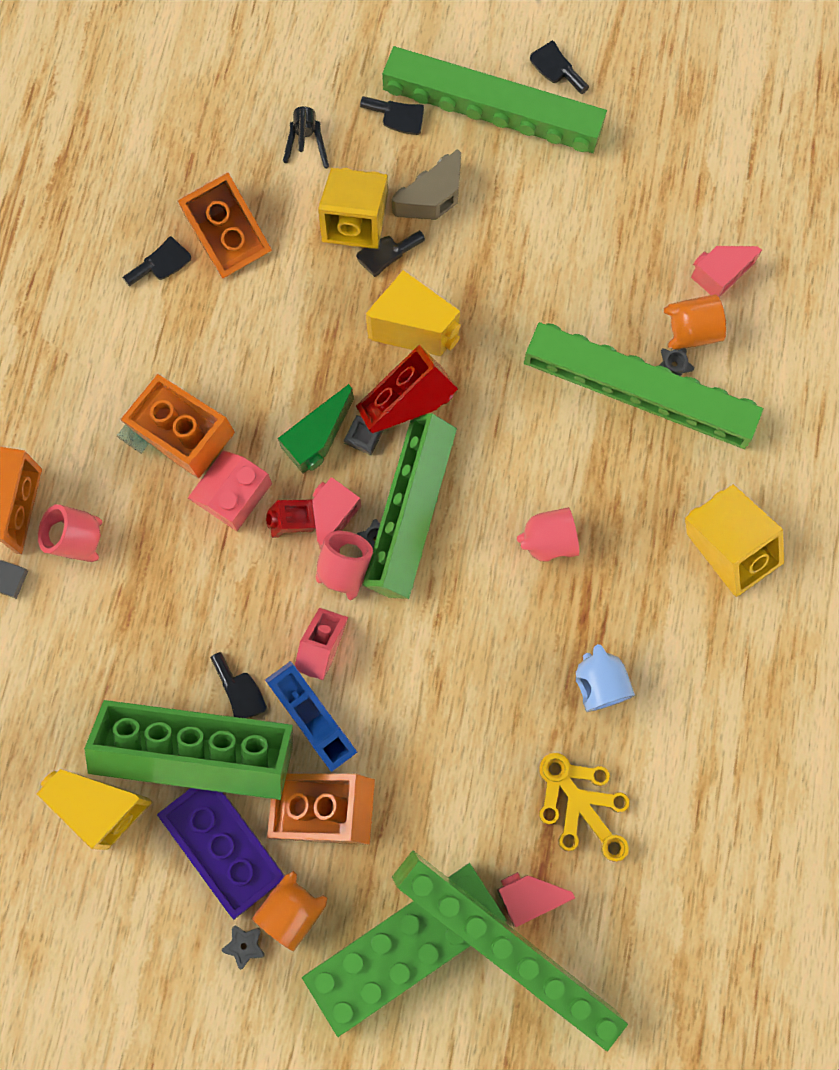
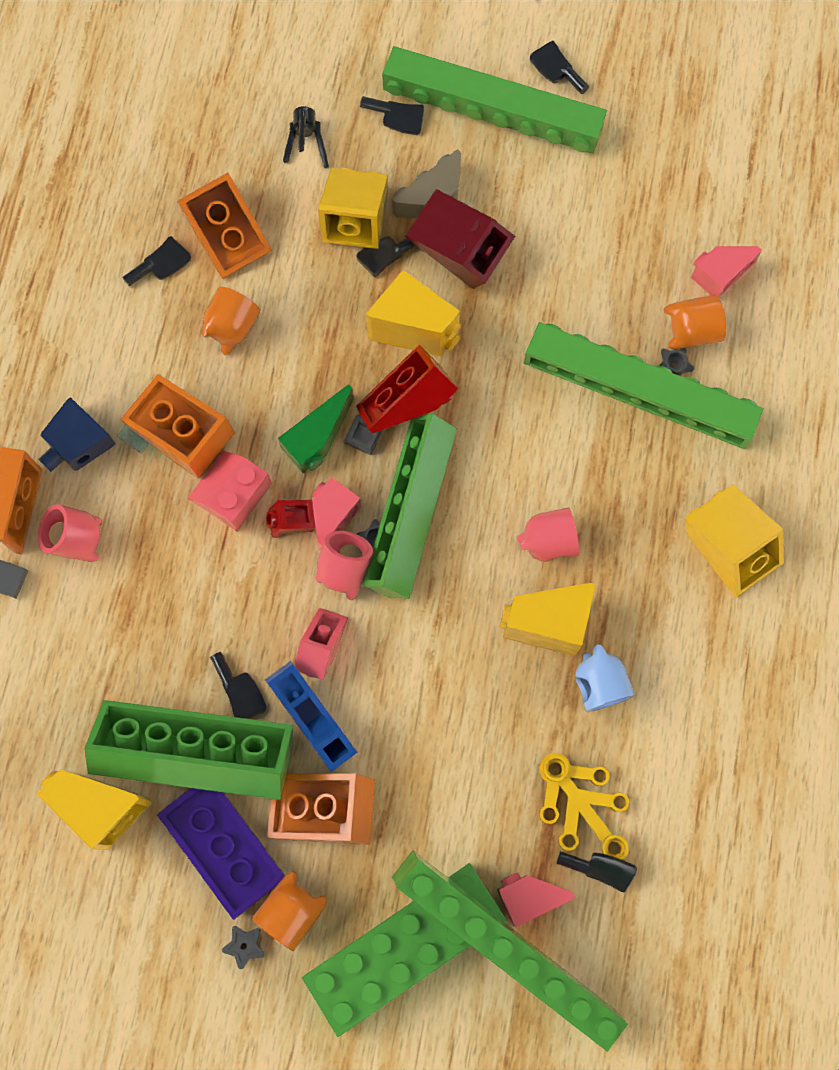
none -> dark blue torso [38,397,116,472]
none -> orange piece [202,286,260,355]
none -> dark red slope [405,189,516,289]
none -> yellow slope [499,583,596,656]
none -> black piece [556,851,637,893]

